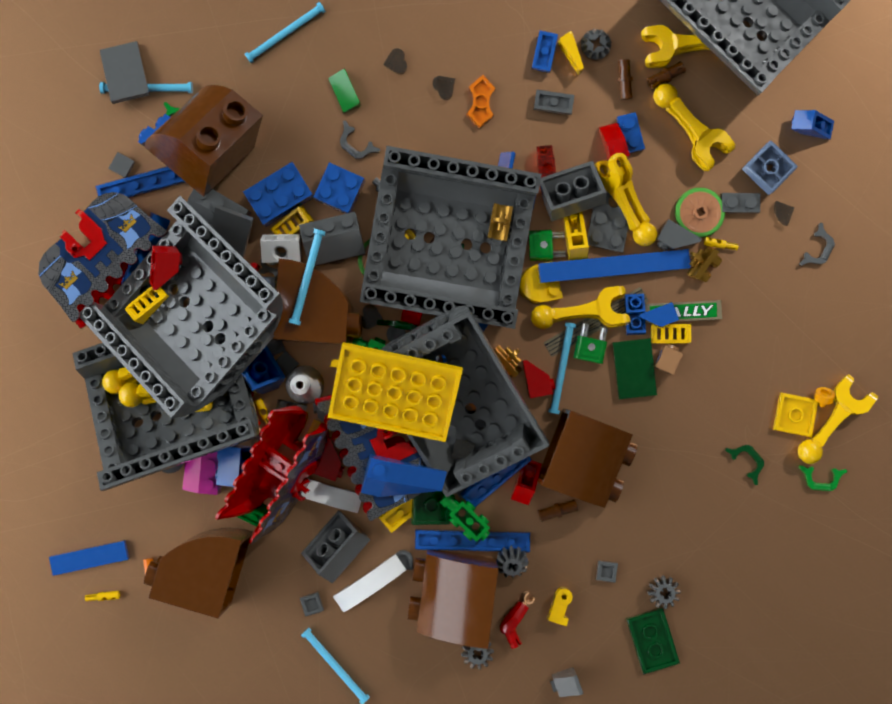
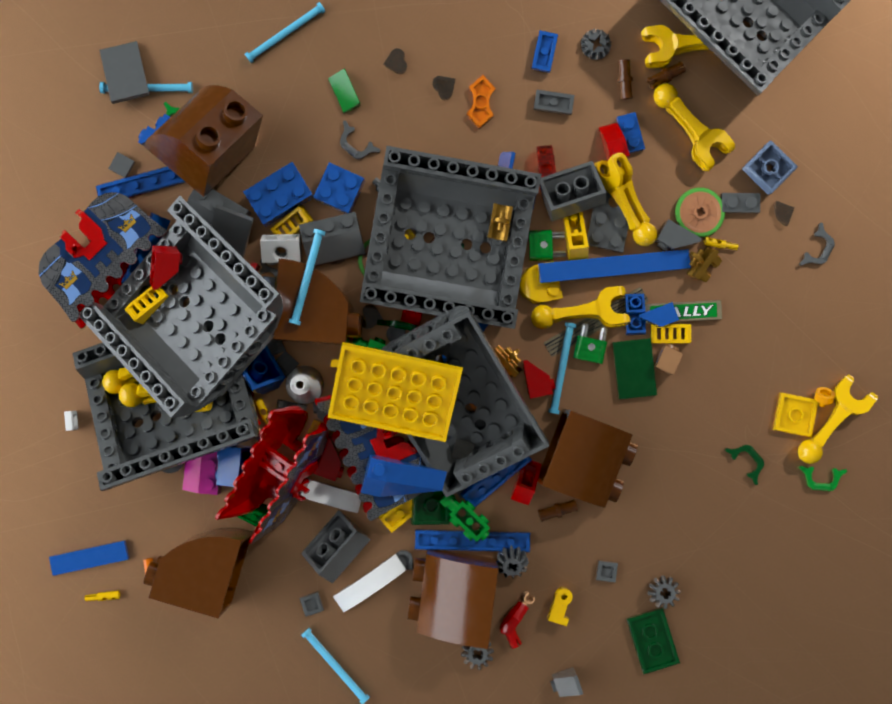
yellow slope [558,31,584,75] -> none
blue slope [791,110,834,140] -> none
none -> white tile [64,411,78,431]

